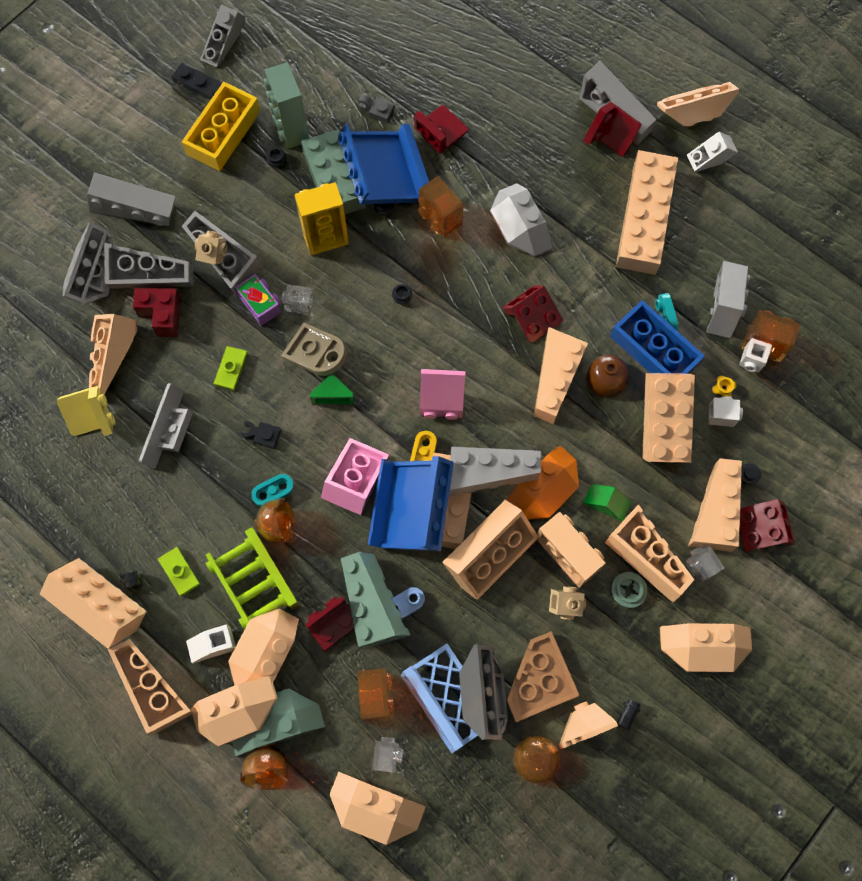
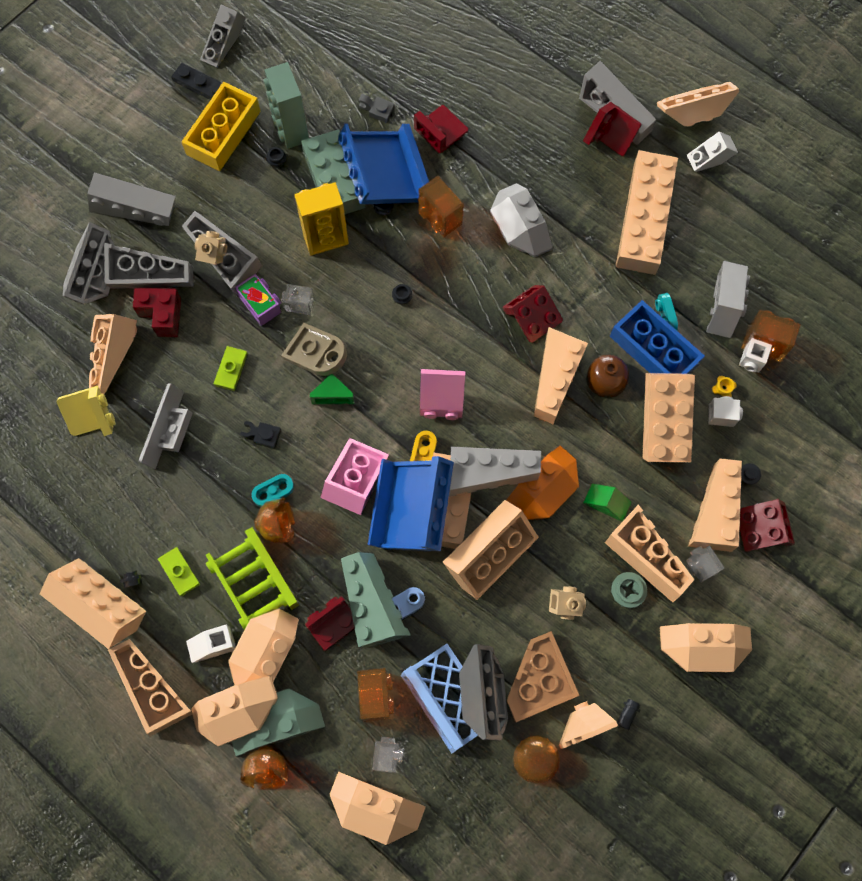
light nougat brick [537,512,605,588] -> none

